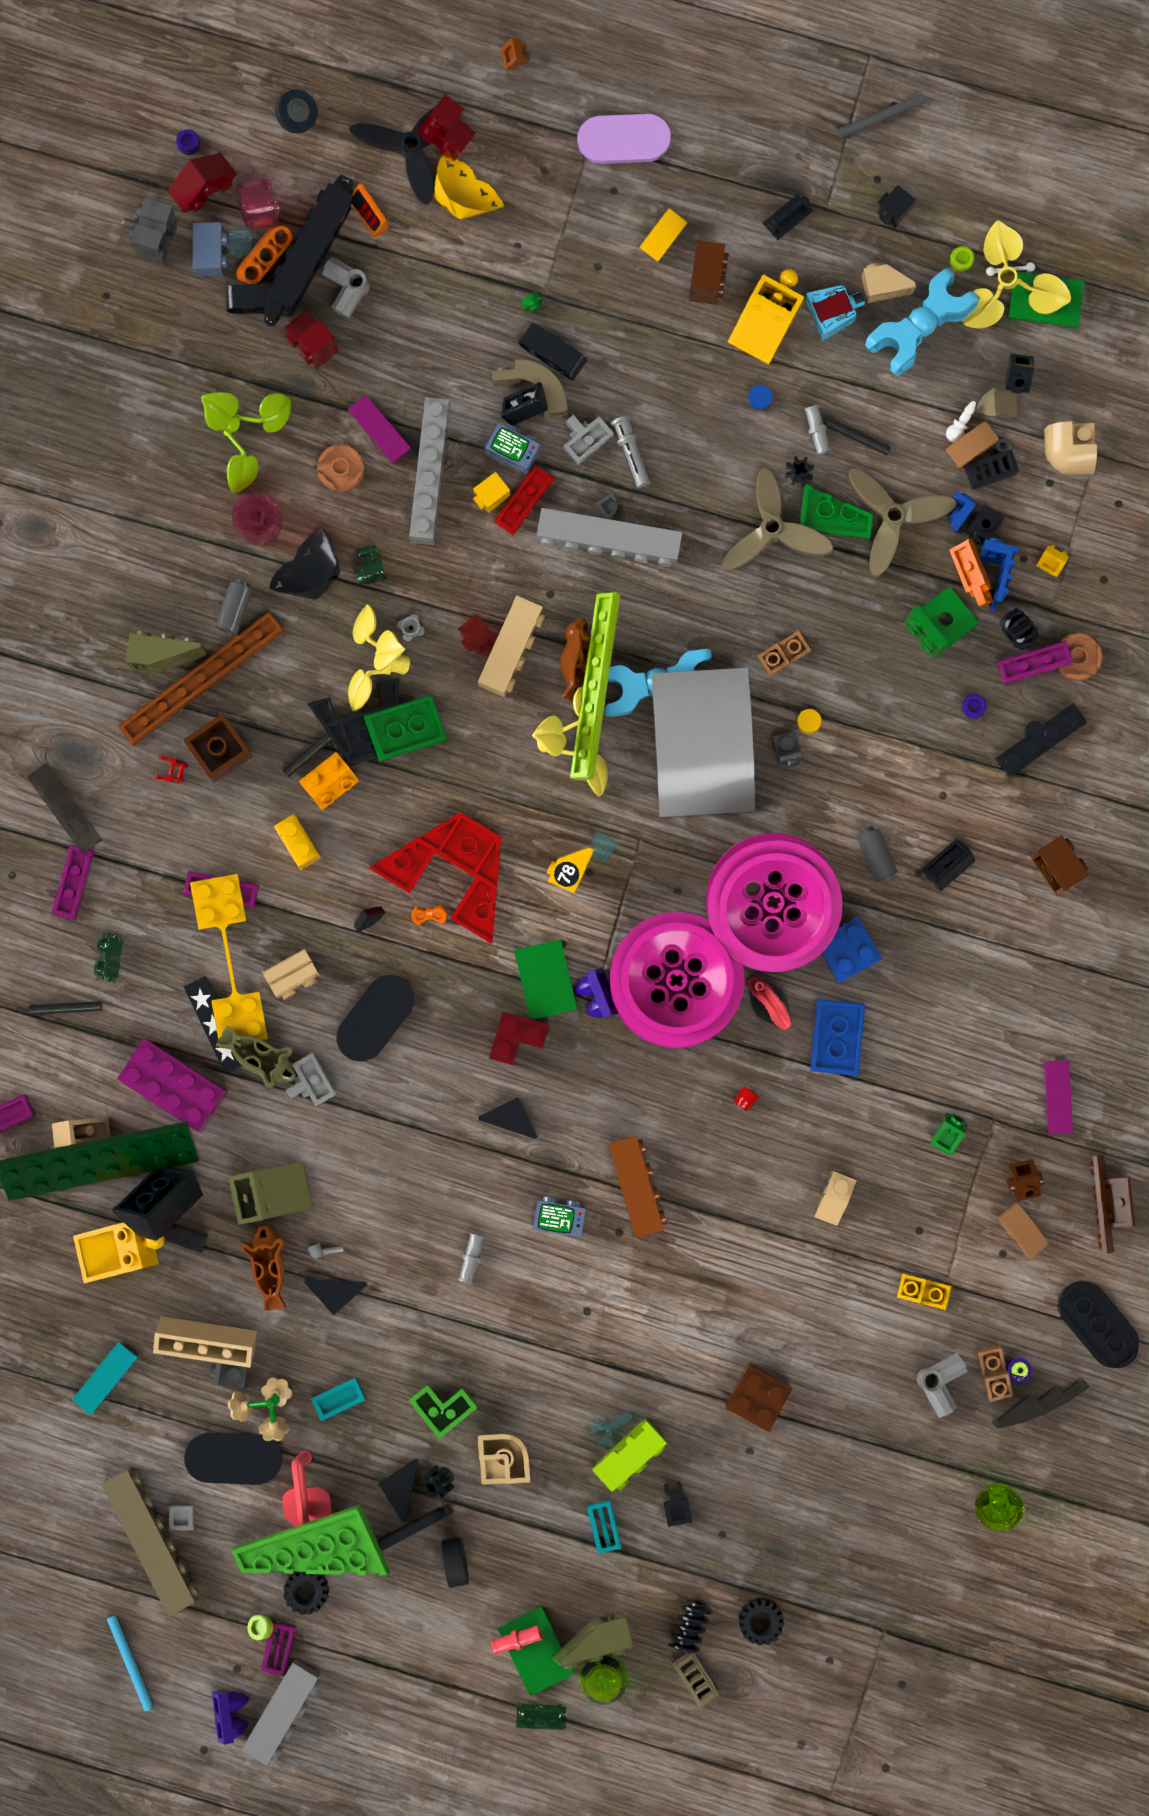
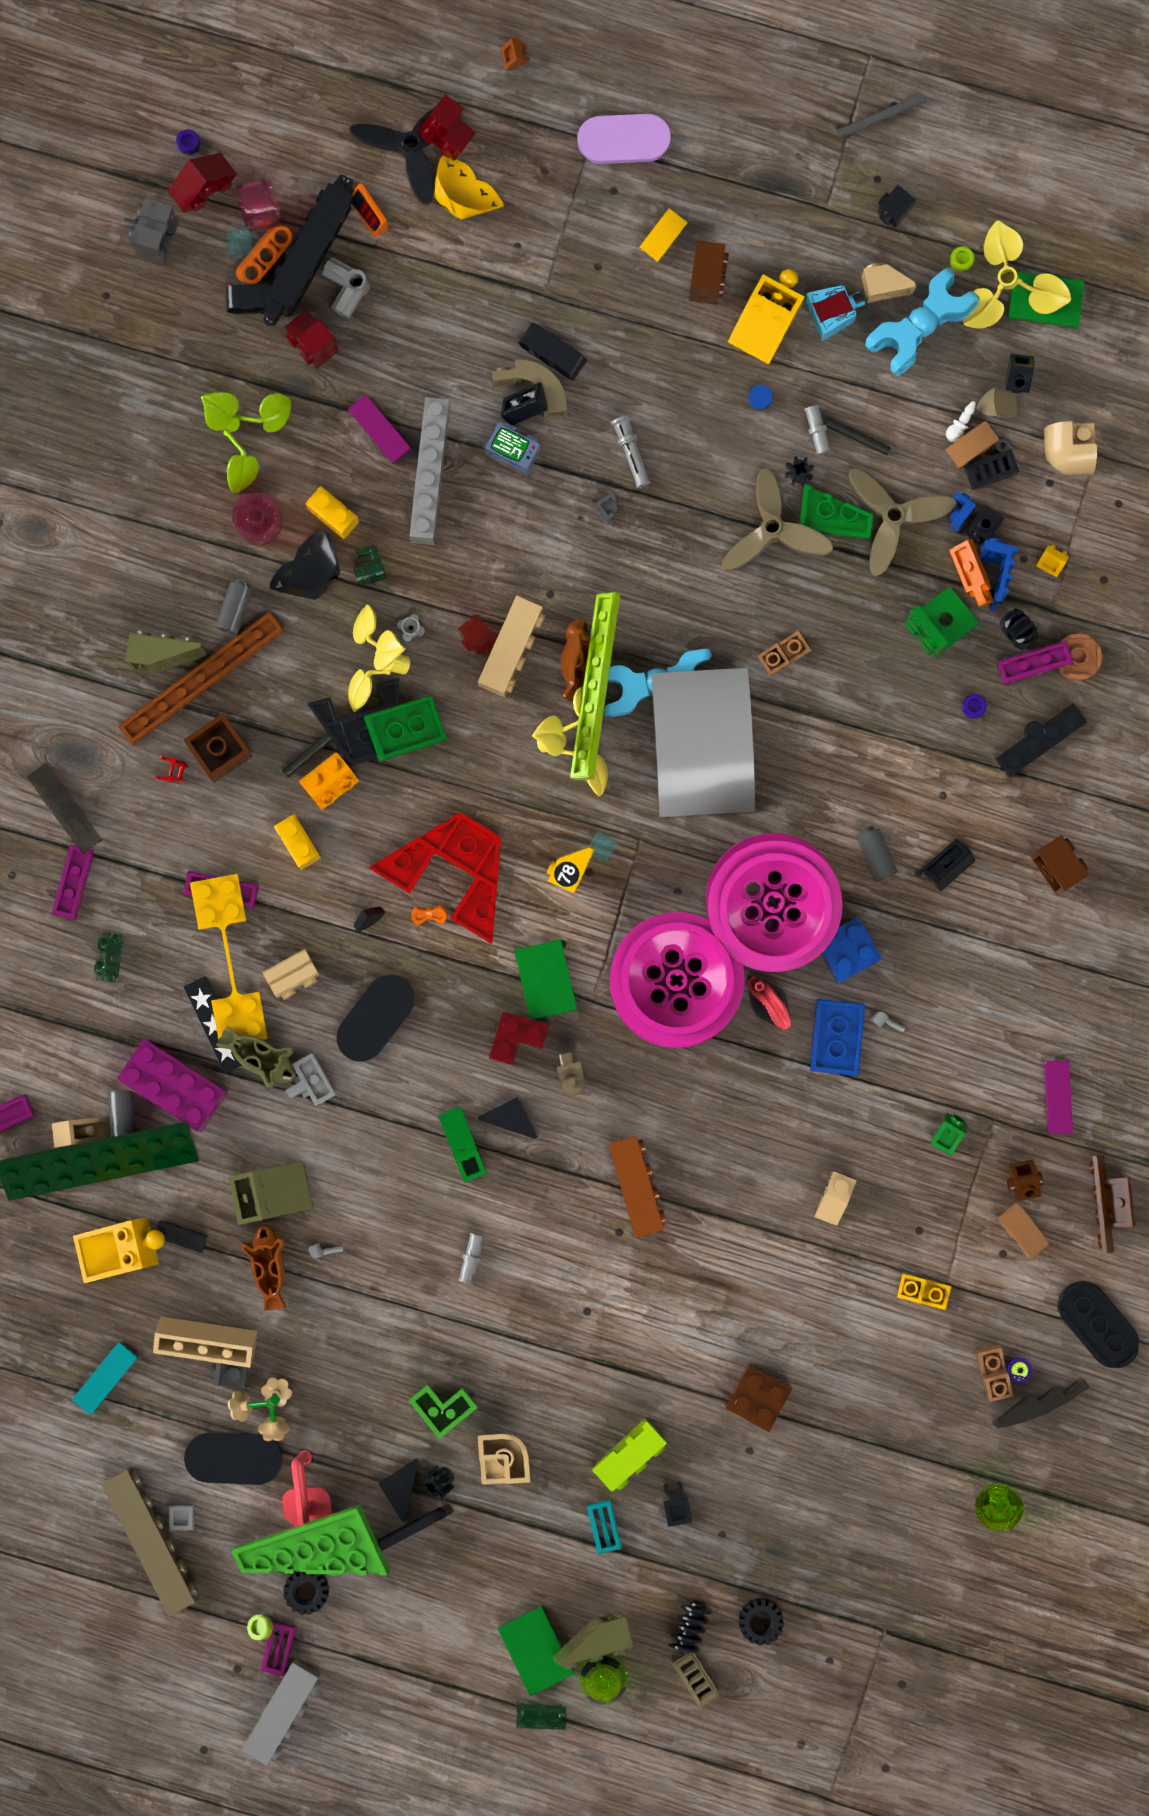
pearl dark grey bar [28,1001,102,1015] -> none
medium azure bar [107,1615,154,1711] -> none
black slope [112,1166,203,1241] -> none
sand blue brick [192,223,228,276] -> none
dark purple tile [211,1690,250,1745] -> none
black wheel [275,89,318,134] -> none
black tile [304,1279,368,1315] -> none
teal tile [311,1377,366,1421] -> none
nougat tile [317,444,365,492] -> none
black tyre [441,1538,469,1588] -> none
yellow brick [473,472,511,513] -> none
coral pin [491,1625,543,1655] -> none
red tile [494,465,554,536] -> none
green plate [521,291,543,313] -> none
brick [533,1196,586,1237] -> none
light grey brick [536,508,682,567] -> none
light grey hinge [563,415,614,466] -> none
dark purple tile [573,968,618,1018] -> none
clear light blue bar [589,1411,633,1445] -> none
red hose [733,1086,759,1112] -> none
black hinge [763,194,813,241] -> none
dark grey bracket [772,731,804,767] -> none
yellow tile [797,709,821,734] -> none
light grey piece [917,1353,968,1418] -> none
white hinge [986,263,1035,276] -> none
none -> dark grey brick [108,1090,135,1137]
none -> yellow brick [306,486,359,539]
none -> green slope [438,1106,488,1183]
none -> dark tan hips [557,1052,585,1096]
none -> light grey hand [871,1011,905,1033]

